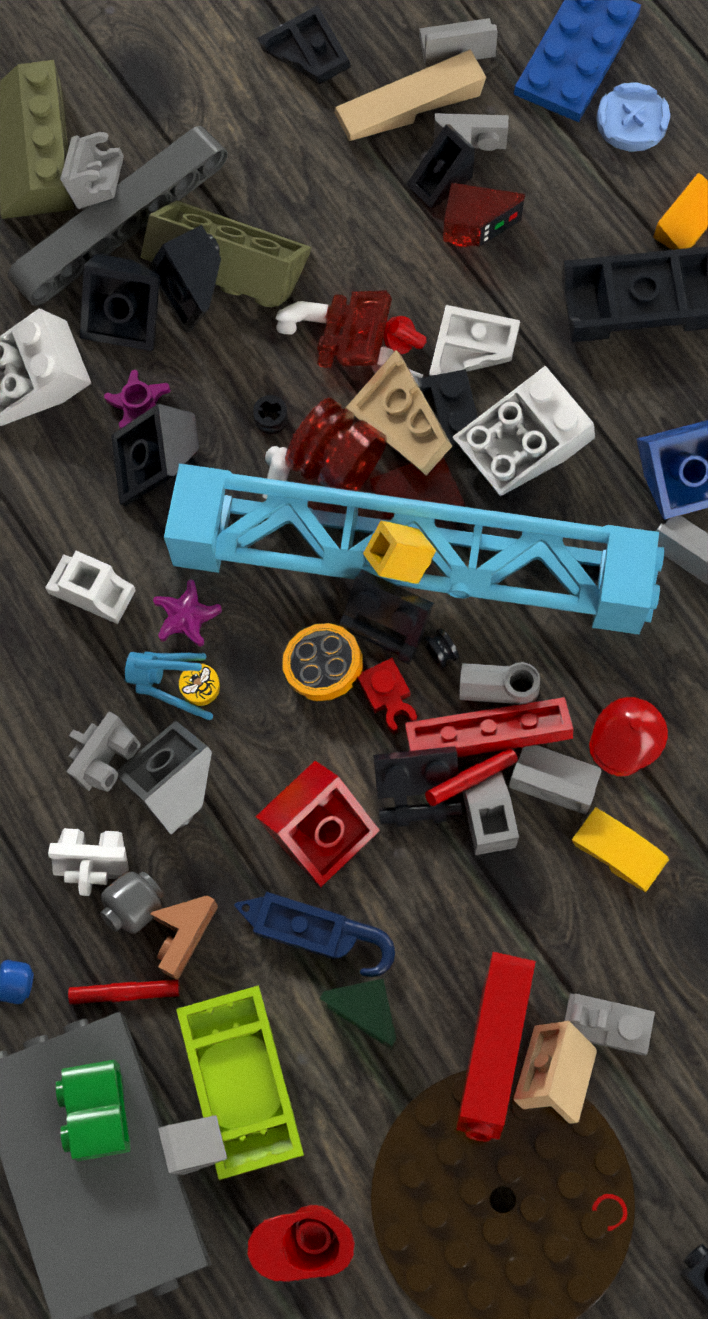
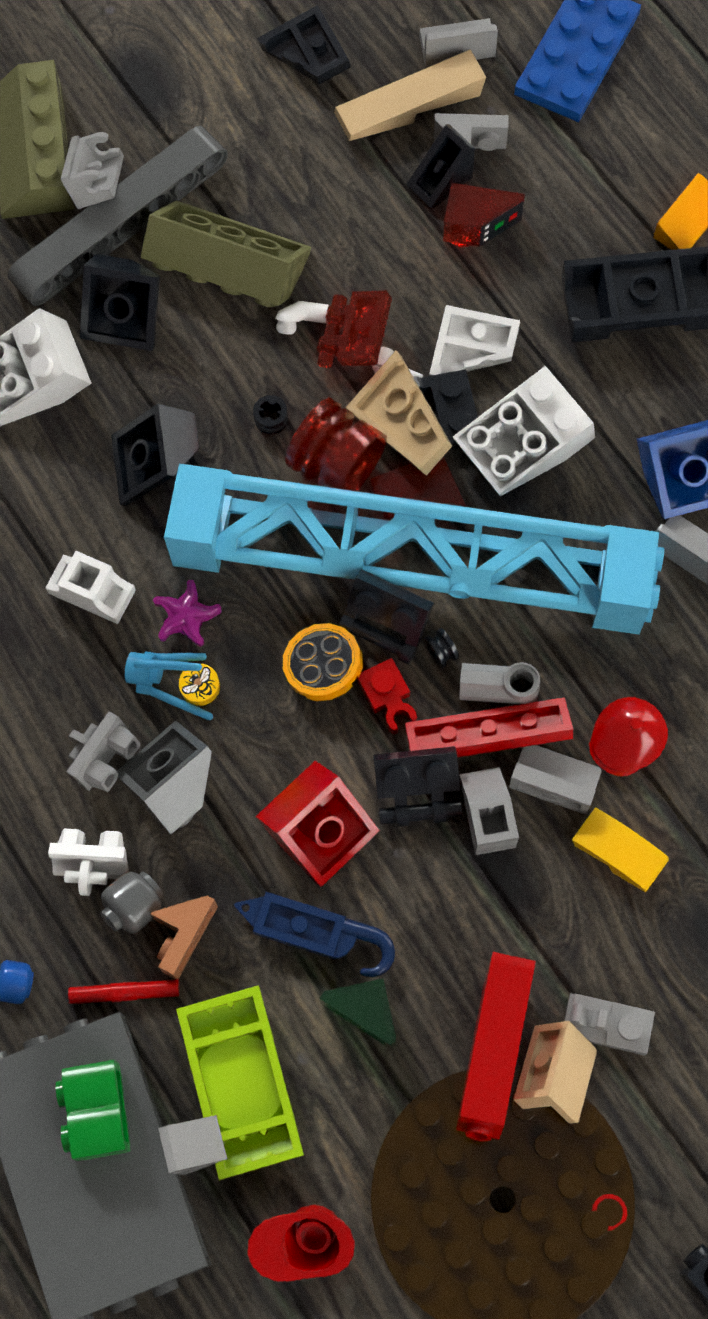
magenta animal [104,370,171,429] -> none
black slope [148,225,221,333] -> none
white arm [262,446,293,499] -> none
yellow brick [363,520,436,584] -> none
red plate [383,316,427,354] -> none
red piece [425,748,518,806] -> none
light blue tile [596,82,670,152] -> none

